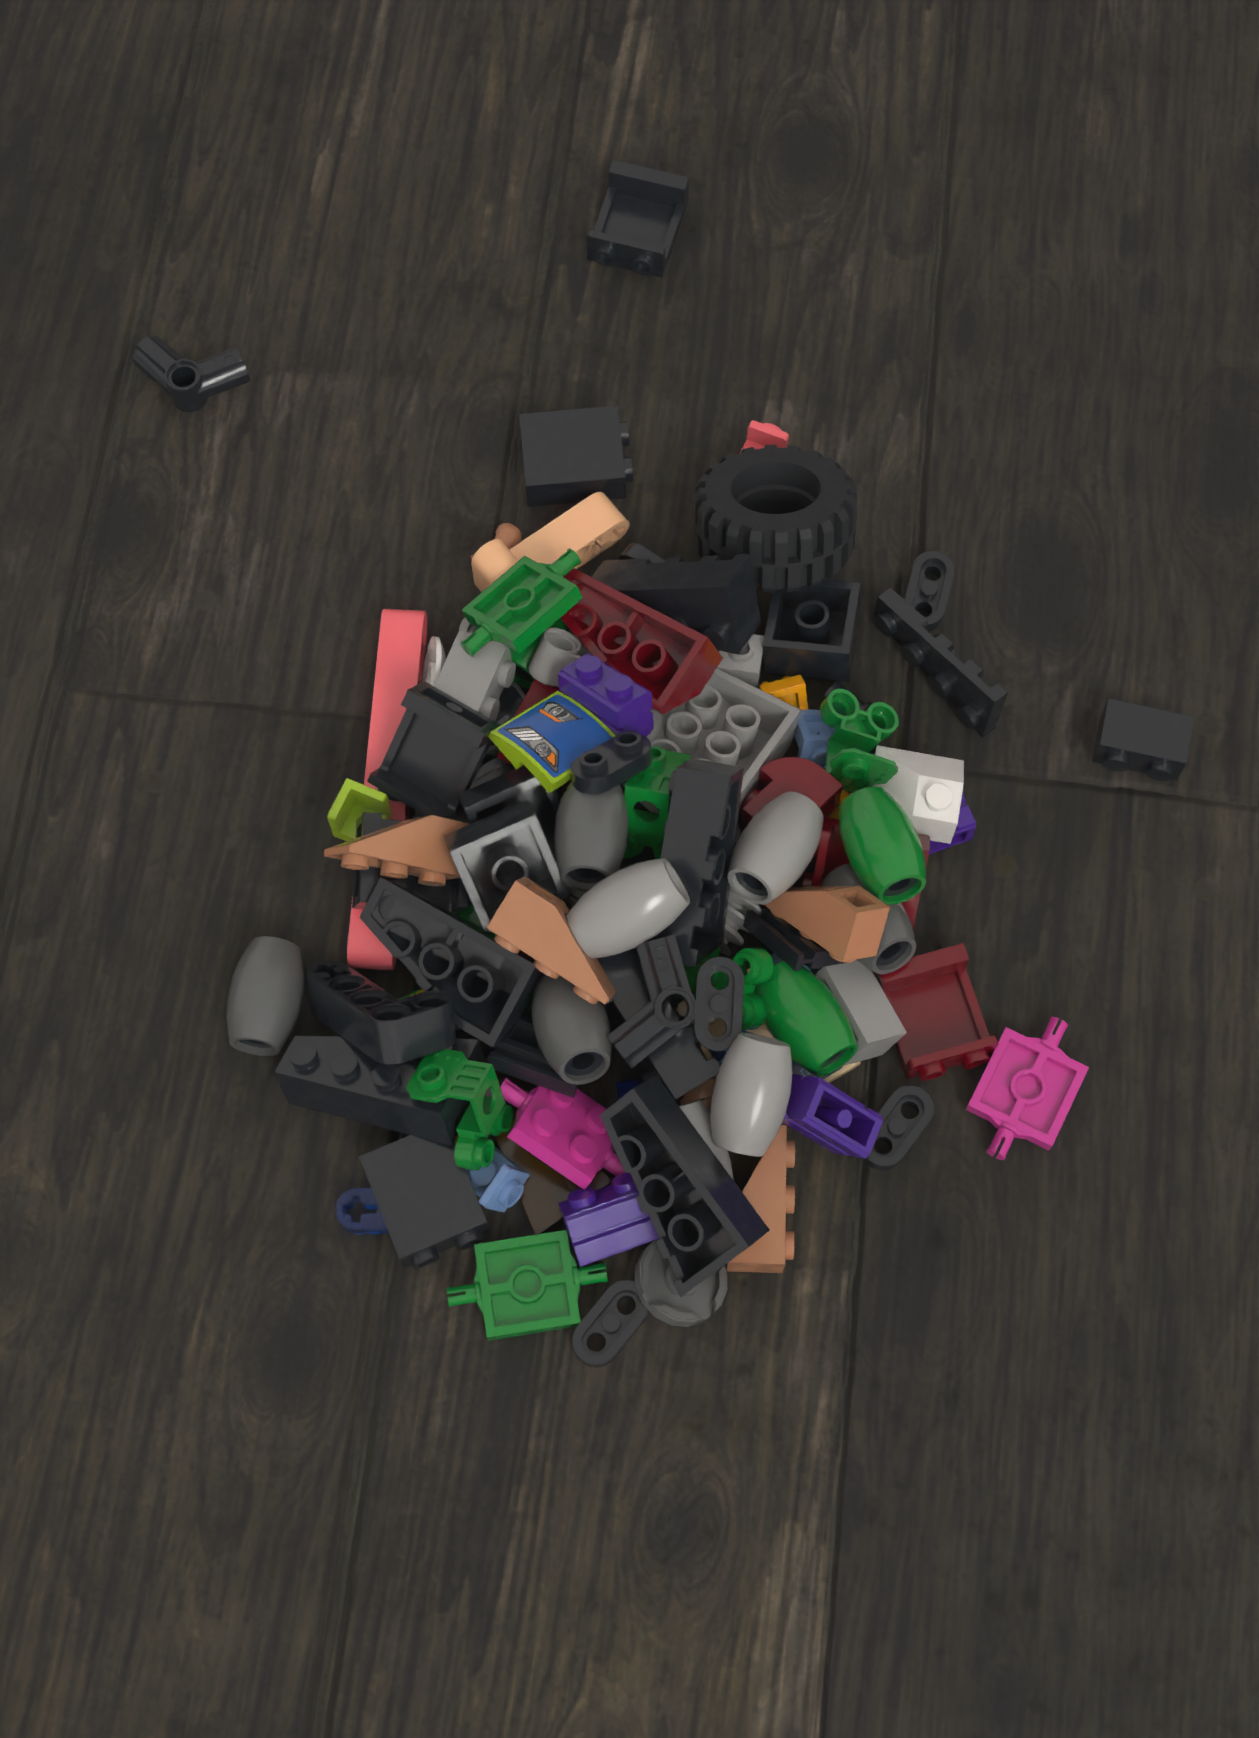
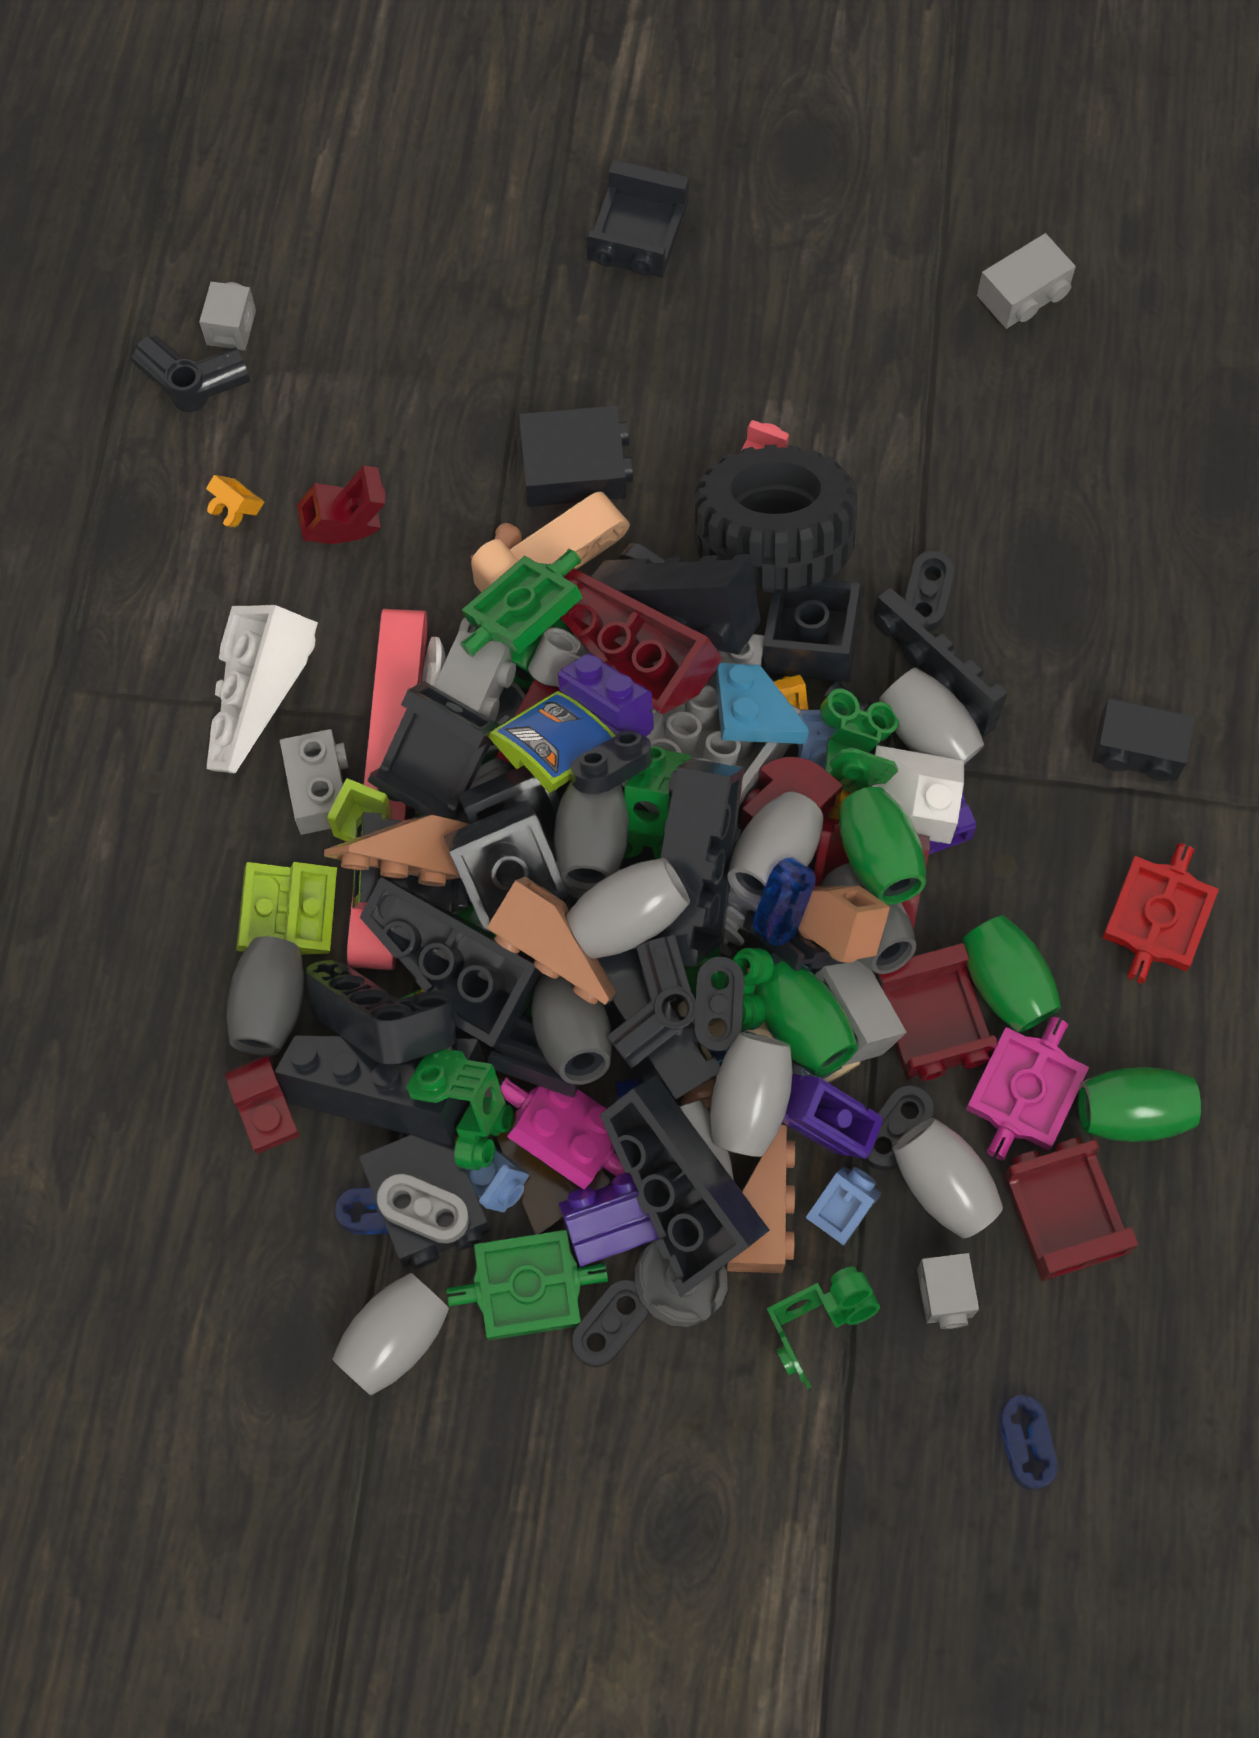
none -> light grey brick [199,282,256,351]
none -> light orange tile [206,475,264,527]
none -> white wedge [206,605,318,773]
none -> dark red brick [225,1055,300,1154]
none -> lime slope [236,862,337,955]
none -> light grey brick [280,729,349,835]
none -> dark red brick [297,465,386,544]
none -> light grey piece [332,1273,449,1395]
none -> light grey plate [377,1174,469,1243]
none -> dark azure wing [715,663,809,744]
none -> clear blue beam [753,857,816,946]
none -> green piece [767,1266,880,1389]
none -> medium blue bracket [806,1167,882,1245]
none -> light grey piece [879,668,984,765]
none -> light grey piece [893,1118,1003,1238]
none -> light grey brick [917,1253,979,1329]
none -> green piece [961,915,1061,1033]
none -> light grey brick [977,233,1076,329]
none -> clear blue beam [999,1396,1057,1490]
none -> dark red panel [1003,1137,1138,1282]
none -> green piece [1078,1067,1201,1142]
none -> red plate [1102,843,1219,983]

